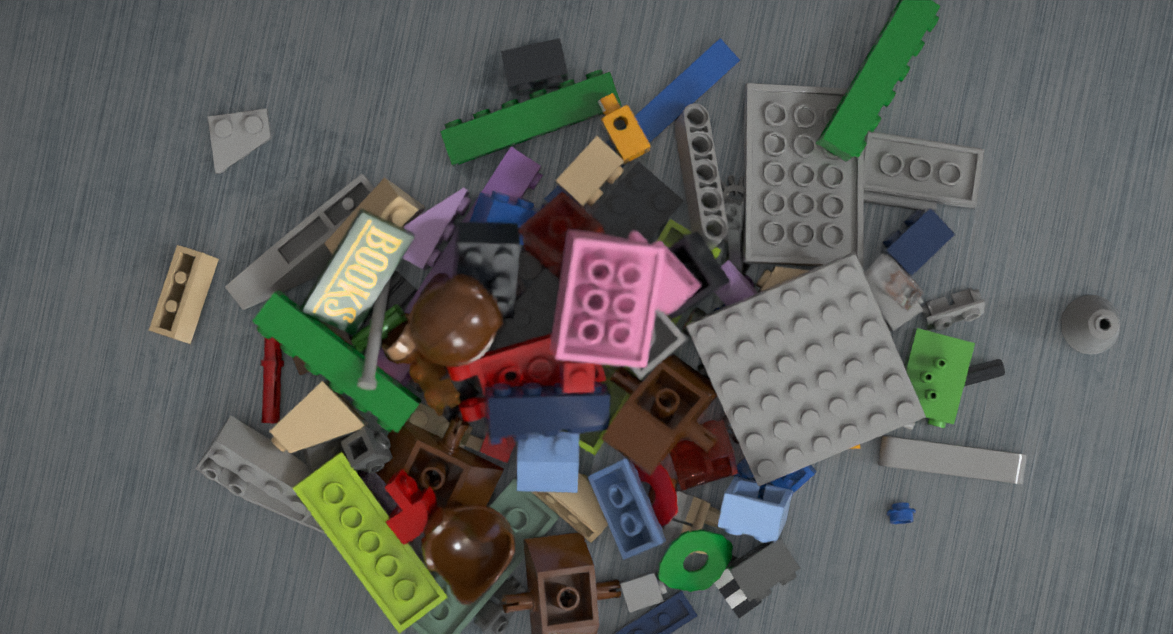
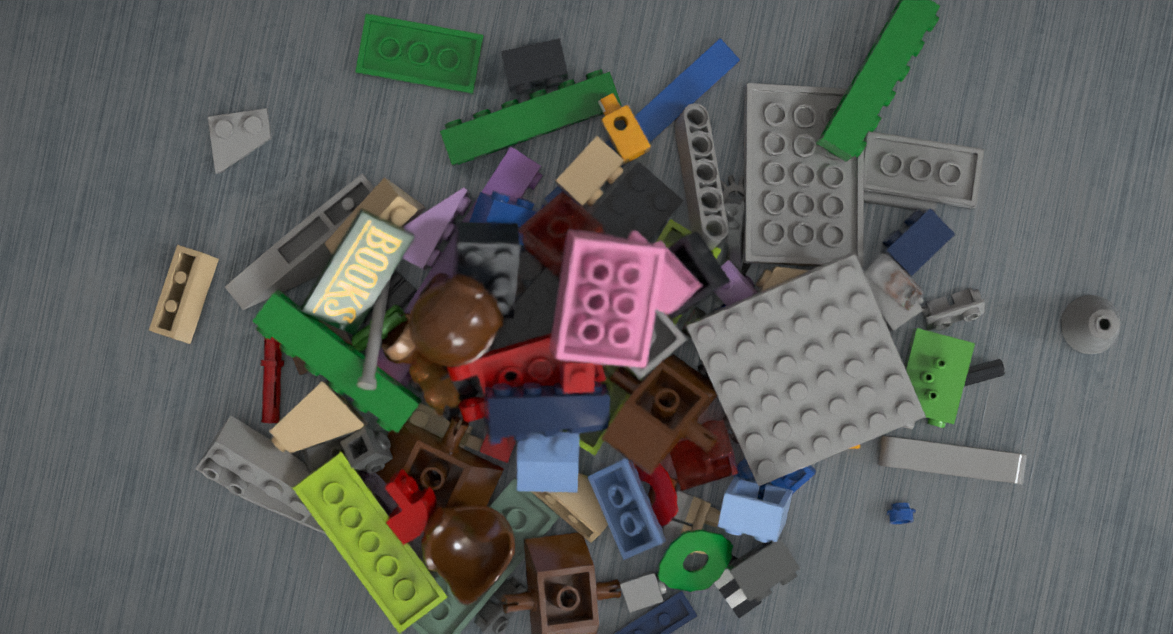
none -> green plate [355,13,484,94]

